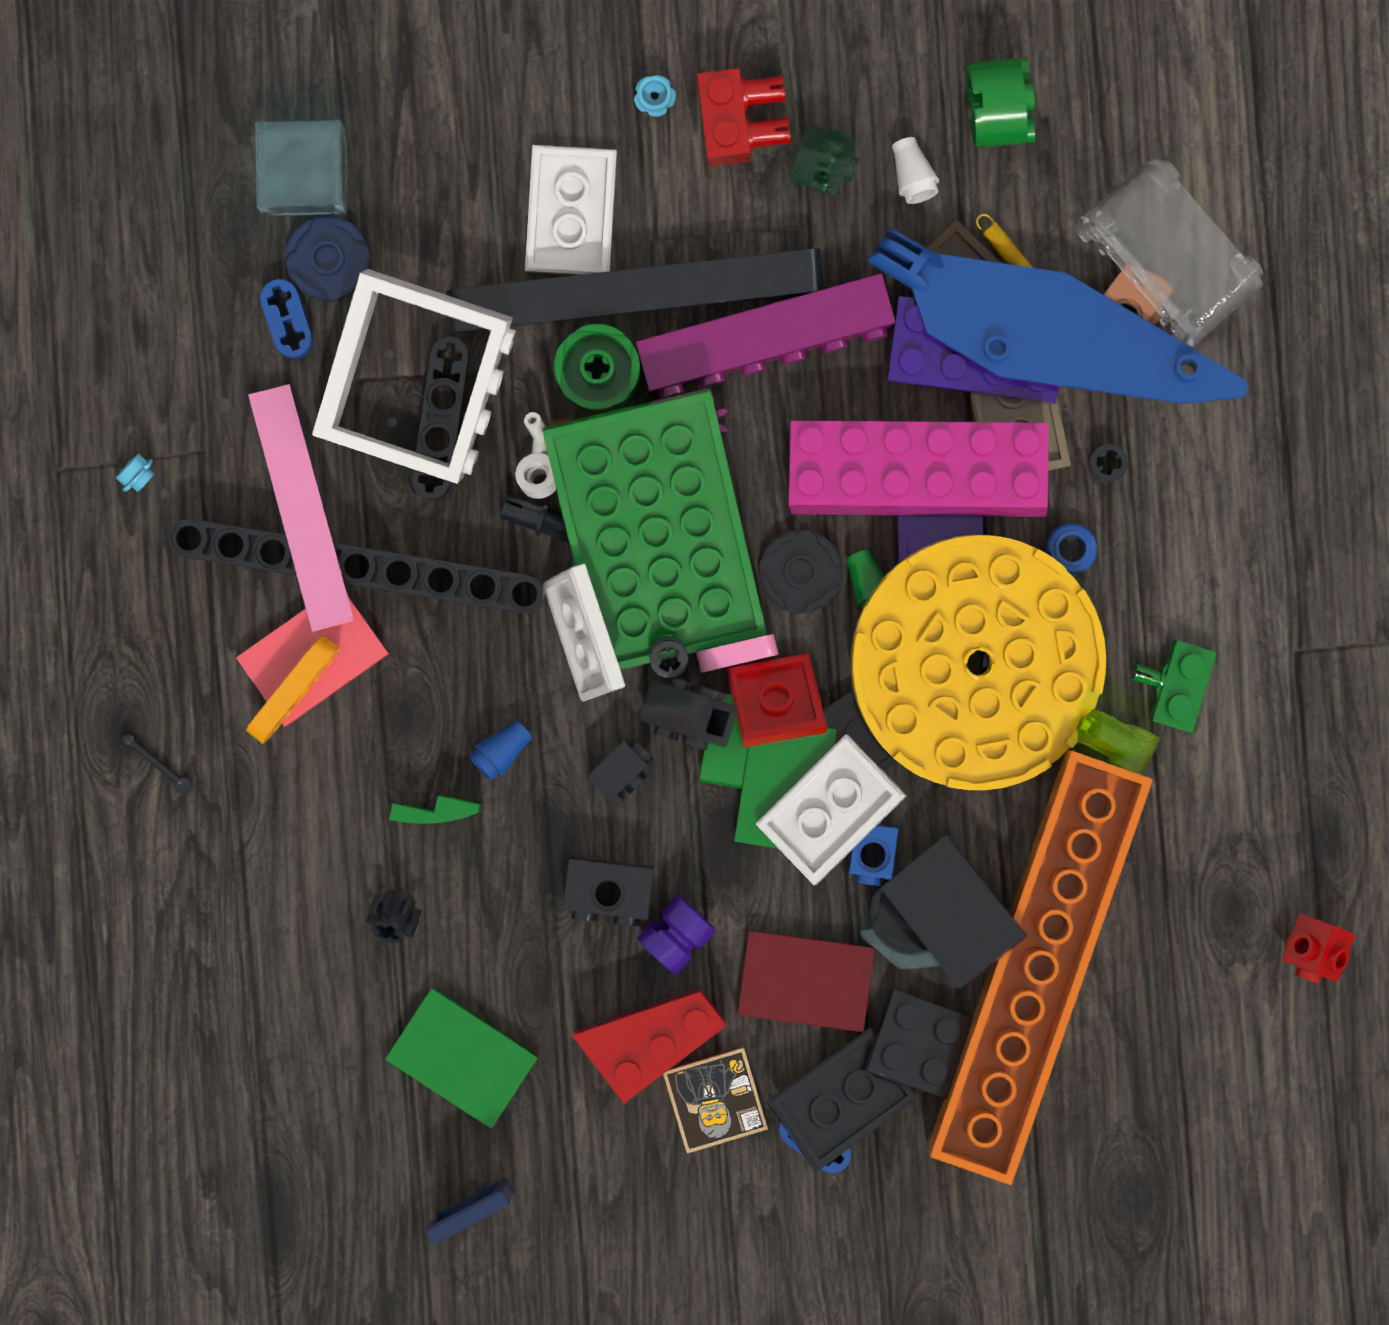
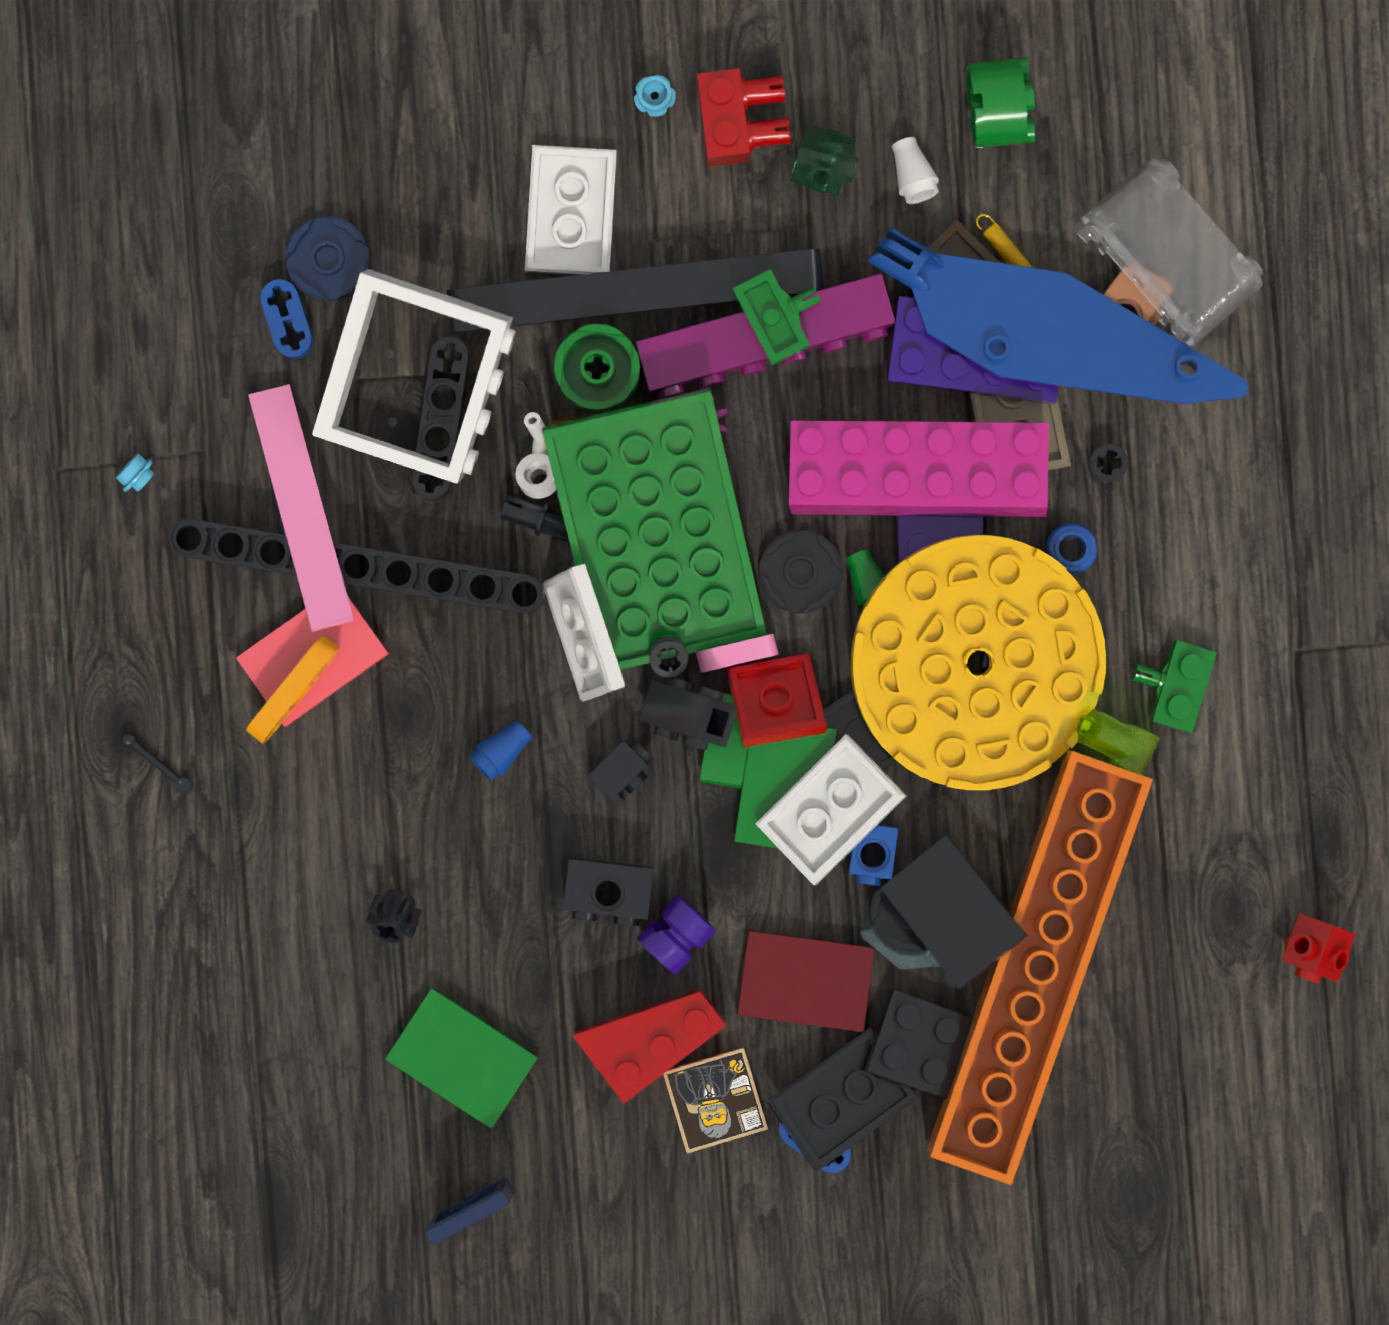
clear light blue brick [255,120,348,215] -> none
green slope [389,795,482,824] -> none
none -> green plate [732,269,821,367]

